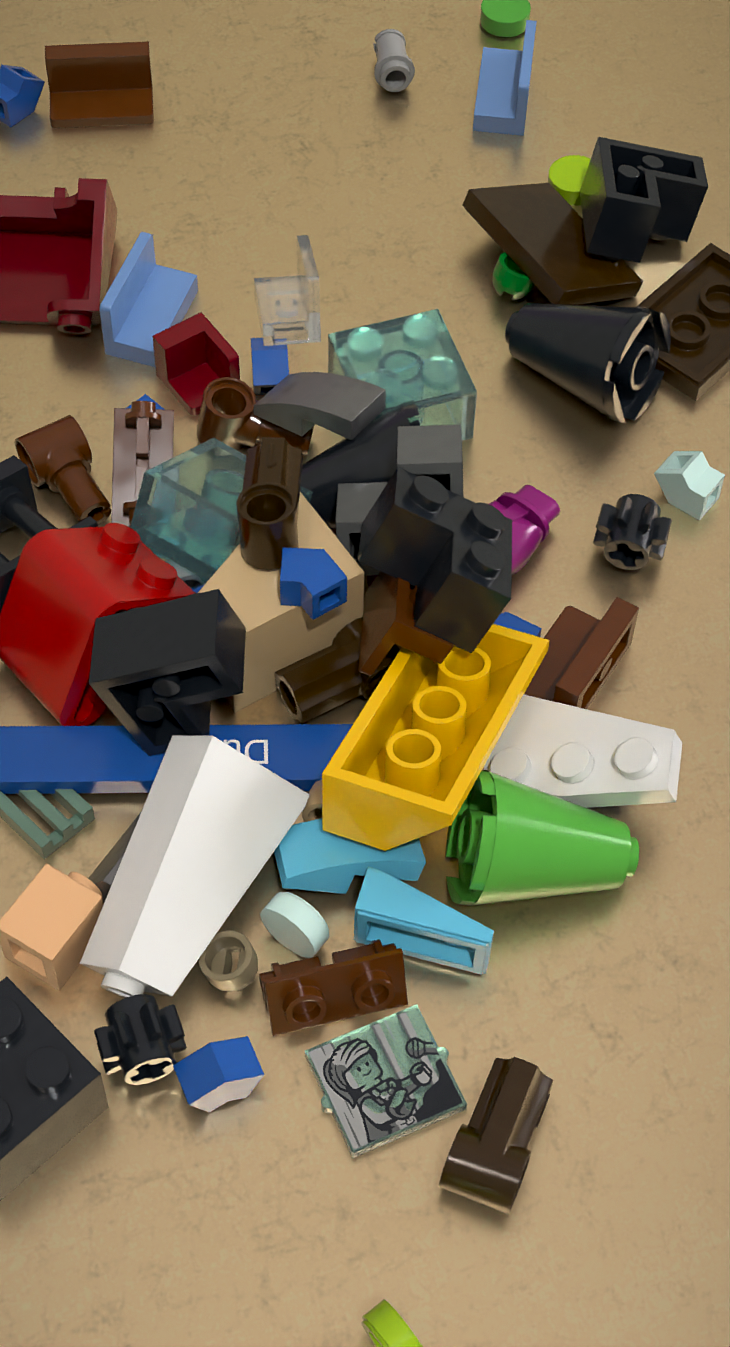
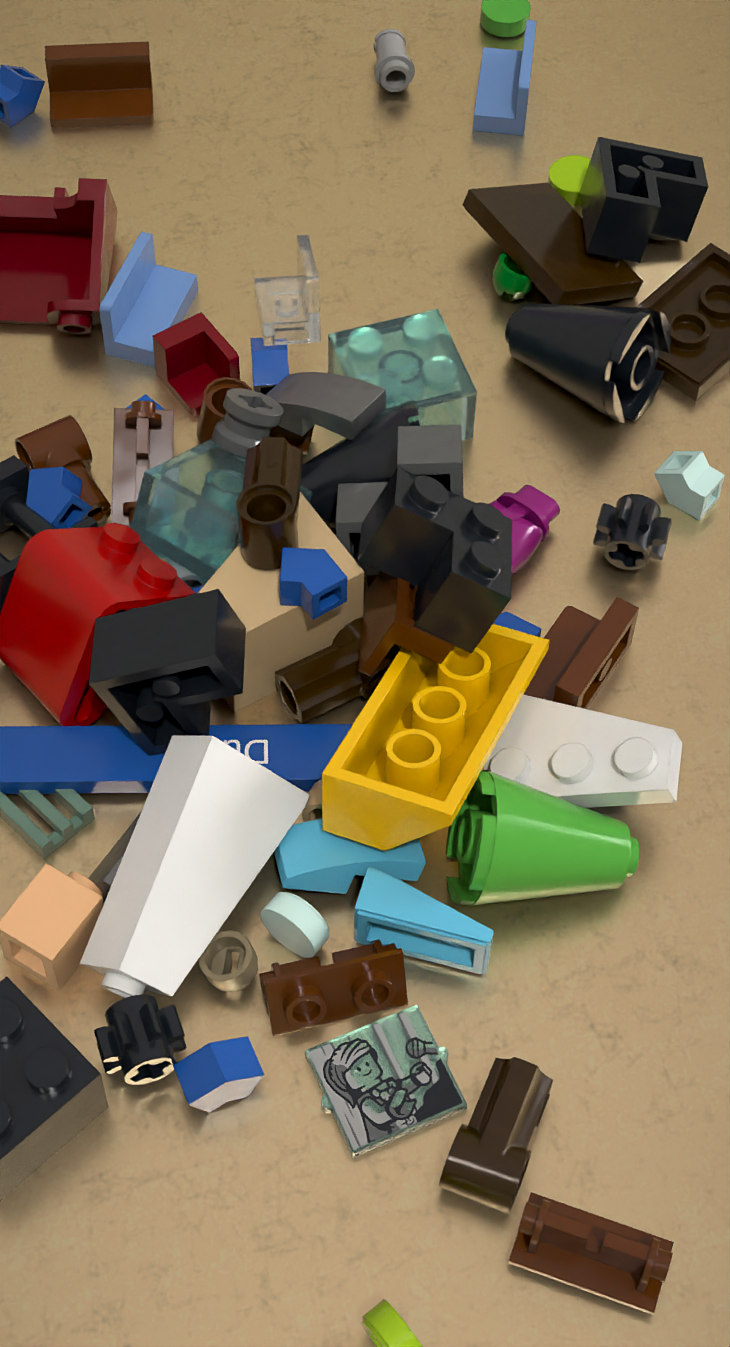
none -> blue piece [26,467,92,529]
none -> dark grey wheel [212,388,284,458]
none -> reddish brown hinge [508,1192,674,1315]

